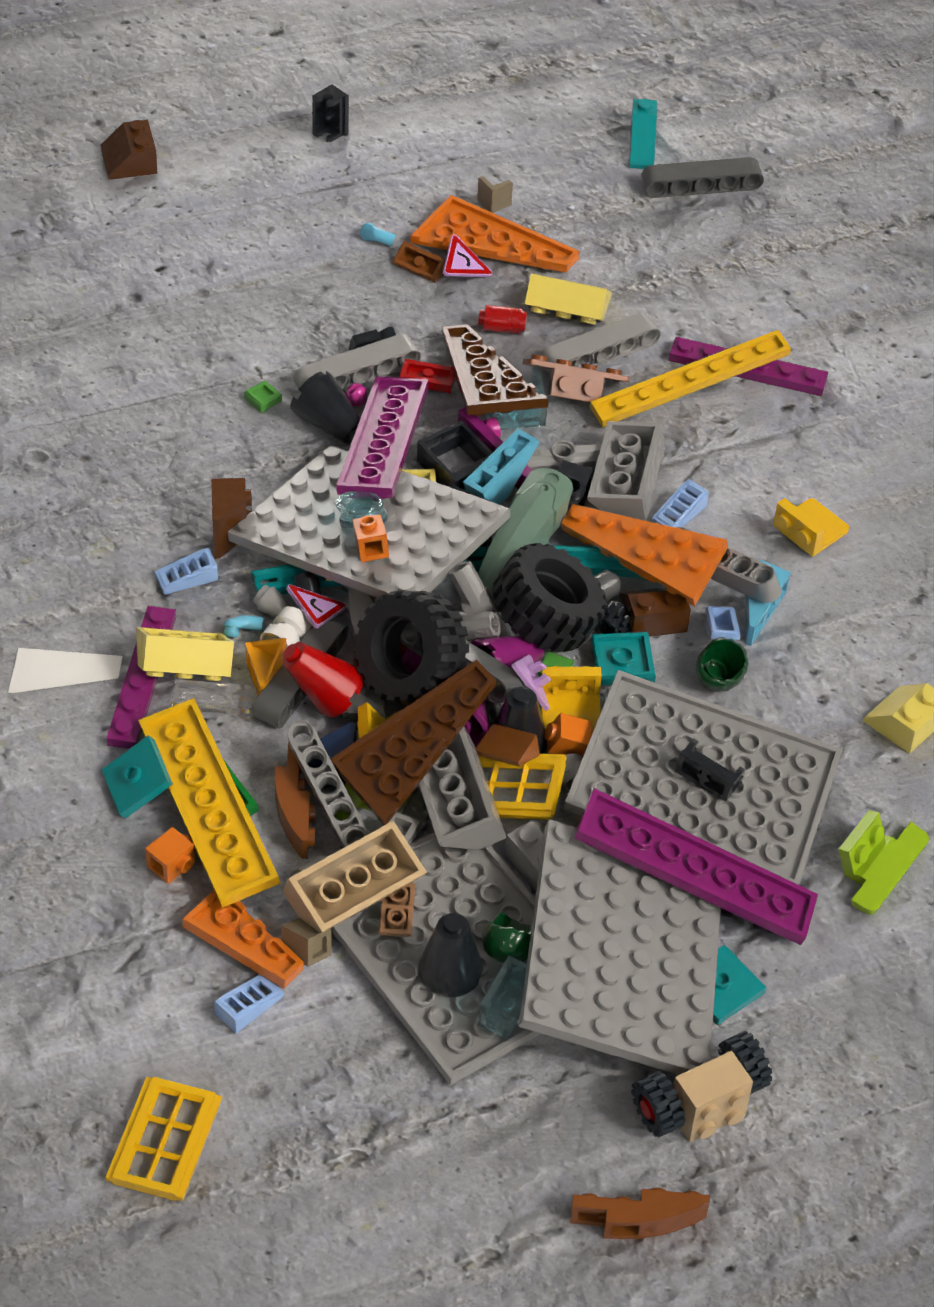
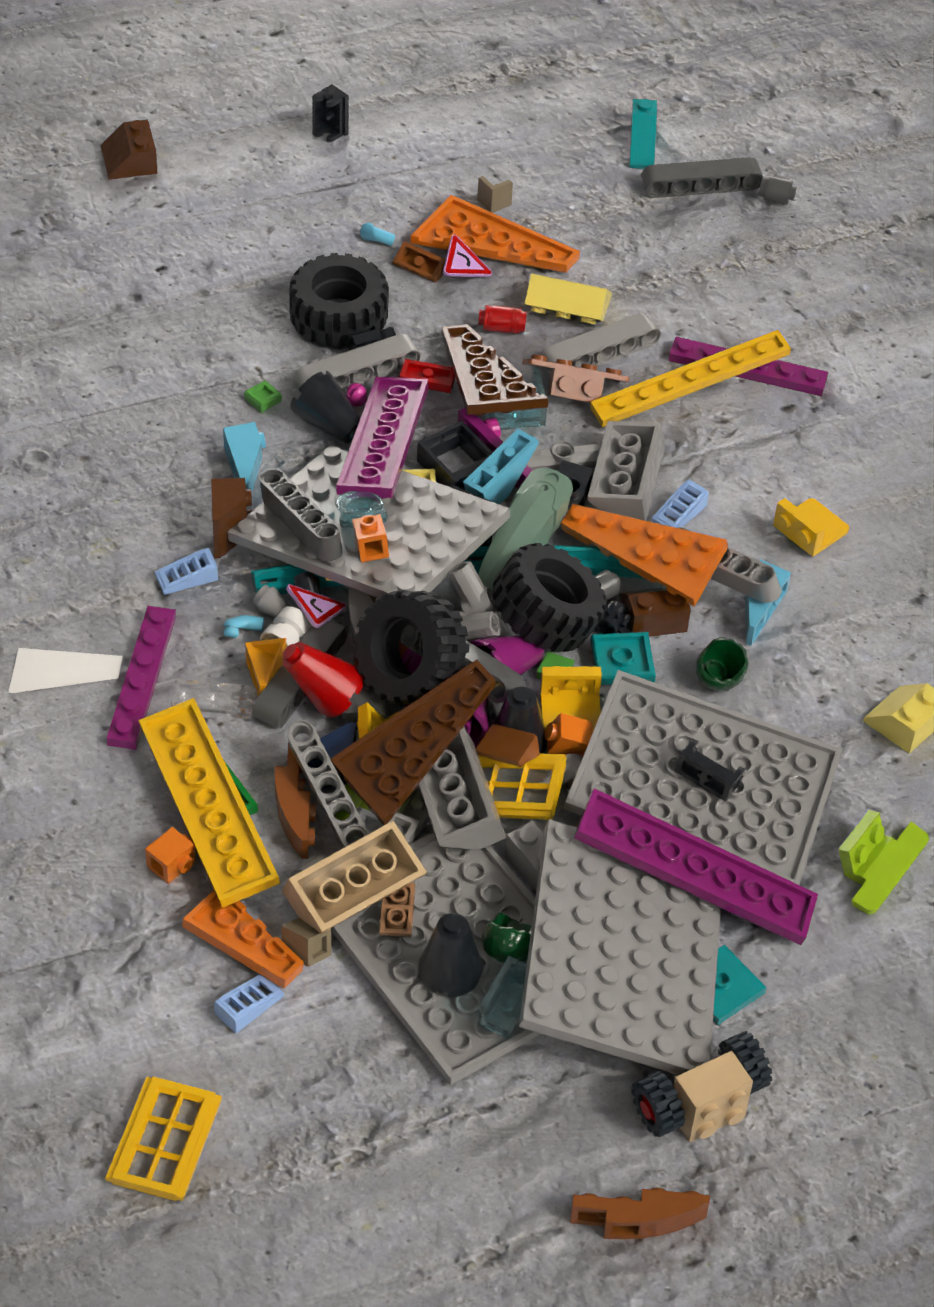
teal plate [102,735,173,819] -> none
light yellow slope [136,627,234,681] -> none
lavender piece [512,654,551,711] -> none
light blue slope [704,606,740,640] -> none
none -> medium azure slope [223,422,266,493]
none -> dark grey beam [259,469,343,561]
none -> black tyre [289,253,389,349]
none -> dark grey brick [759,175,797,205]

